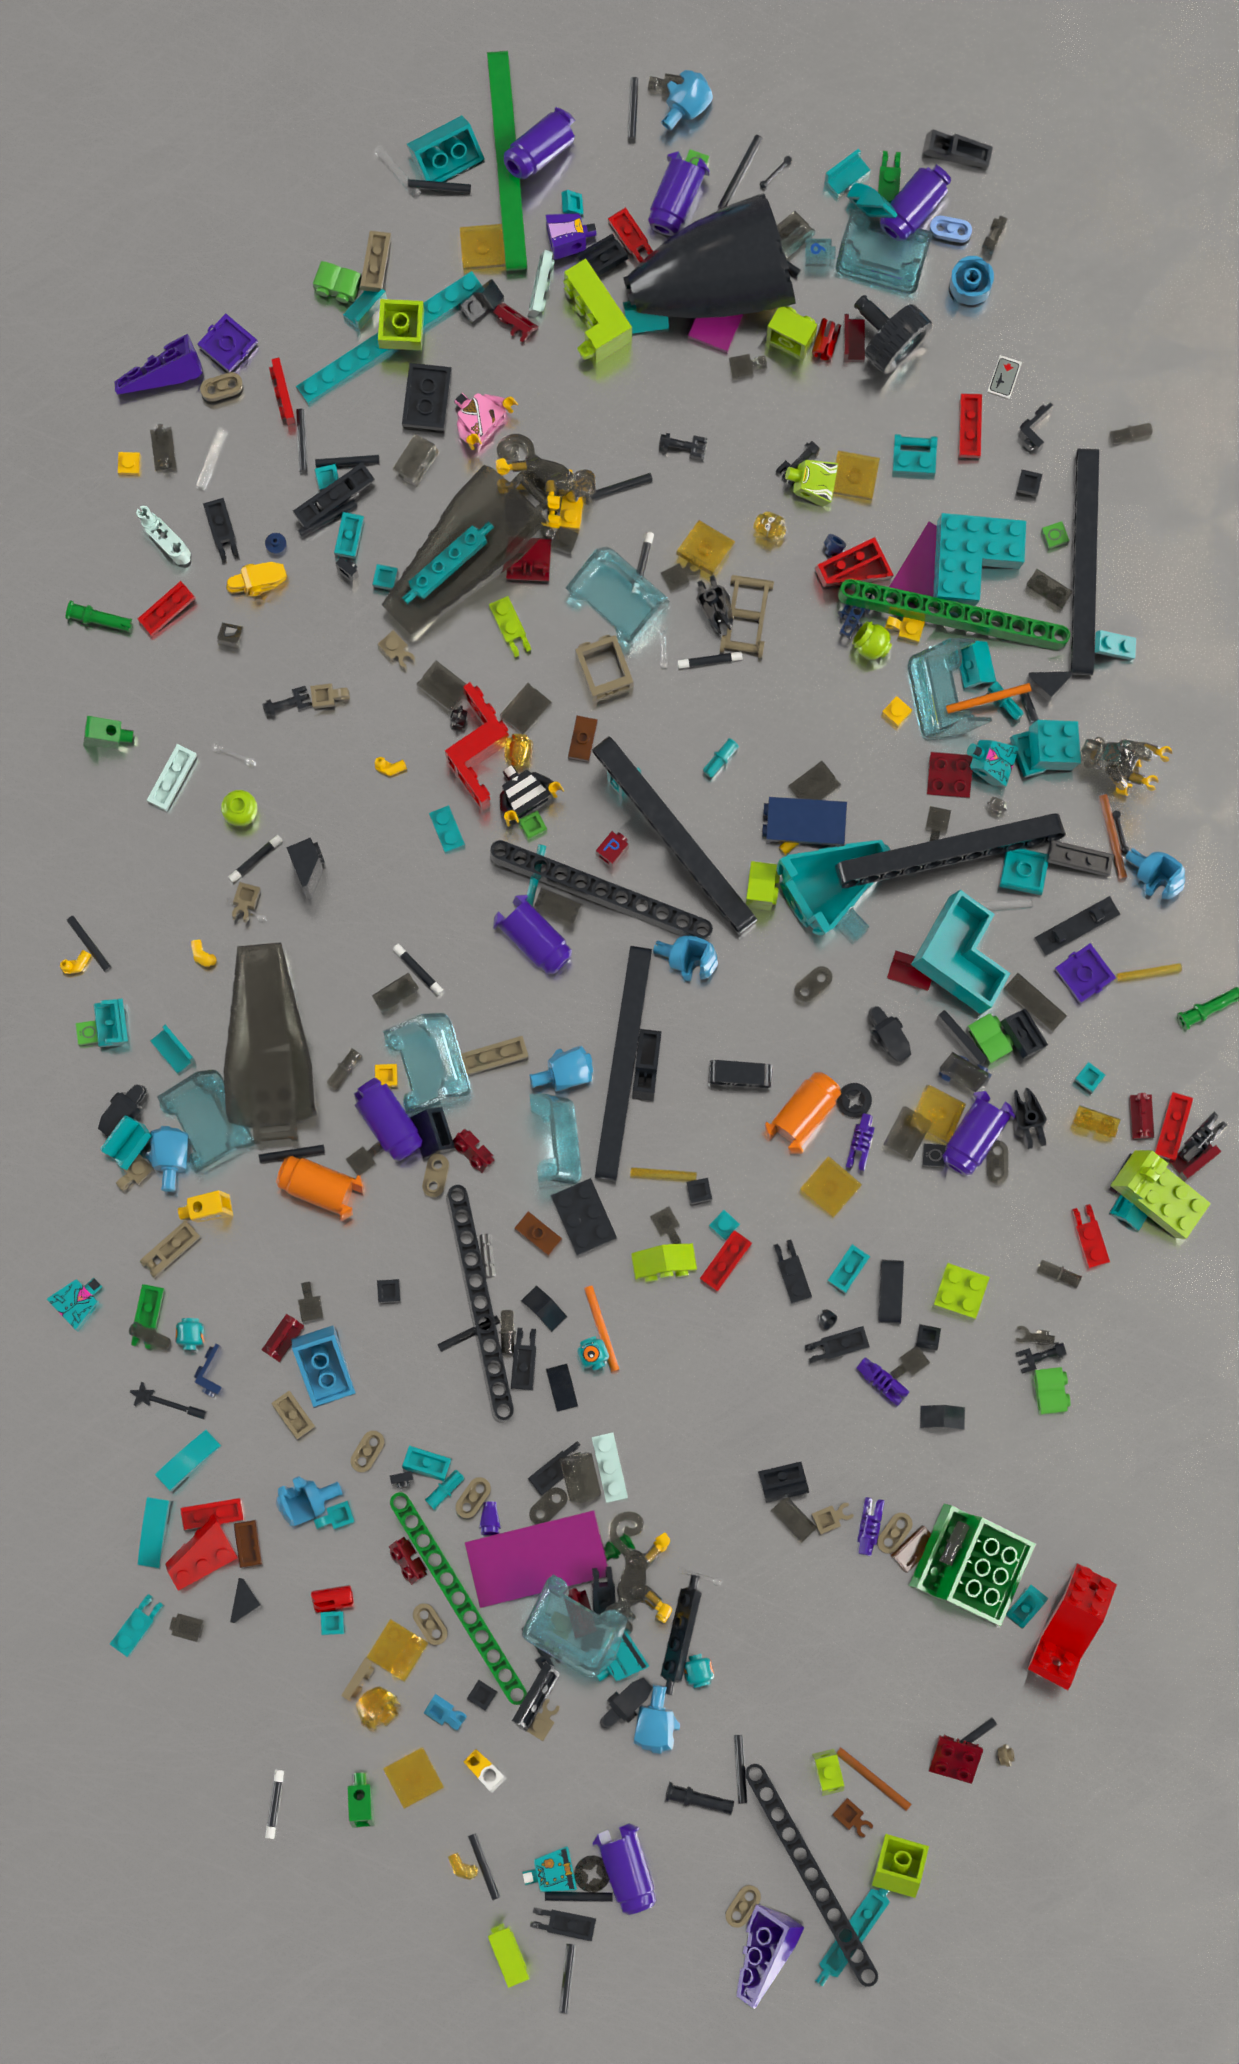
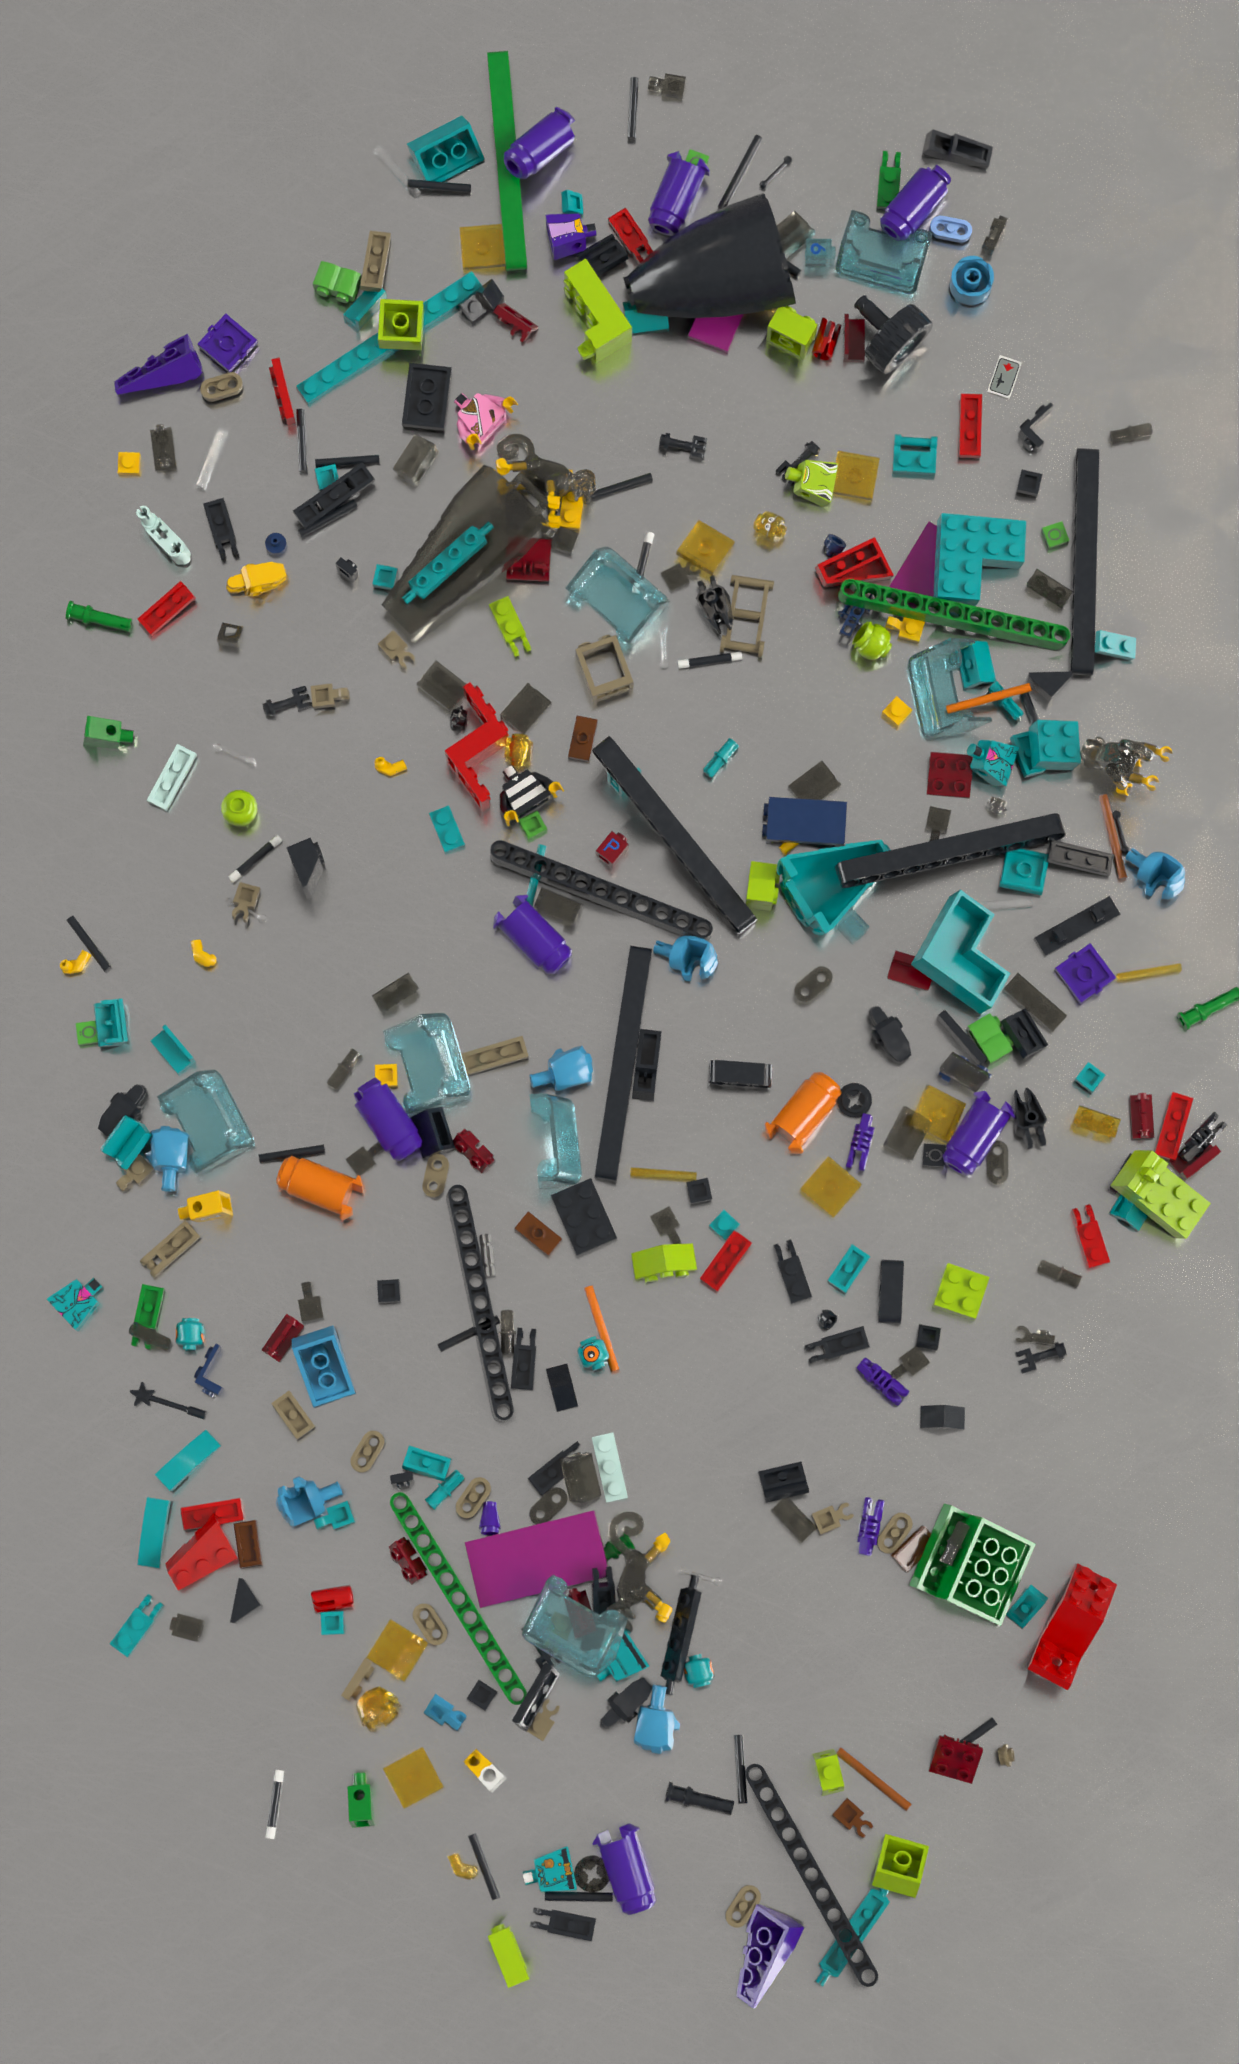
clear smoke windscreen [223,942,317,1145] -> none
teal plate [334,512,364,559] -> none
black bar [392,943,444,996] -> none
black slope [521,1285,567,1332] -> none
light aqua plate [527,250,554,317] -> none
black bar [559,1943,575,2014] -> none
dark azure piece [661,70,713,131] -> none
clear smoke plate [729,354,767,380] -> none
teal panel [825,148,871,198] -> none
teal slope [846,183,897,218] -> none
bright green brick [1033,1367,1071,1415] -> none

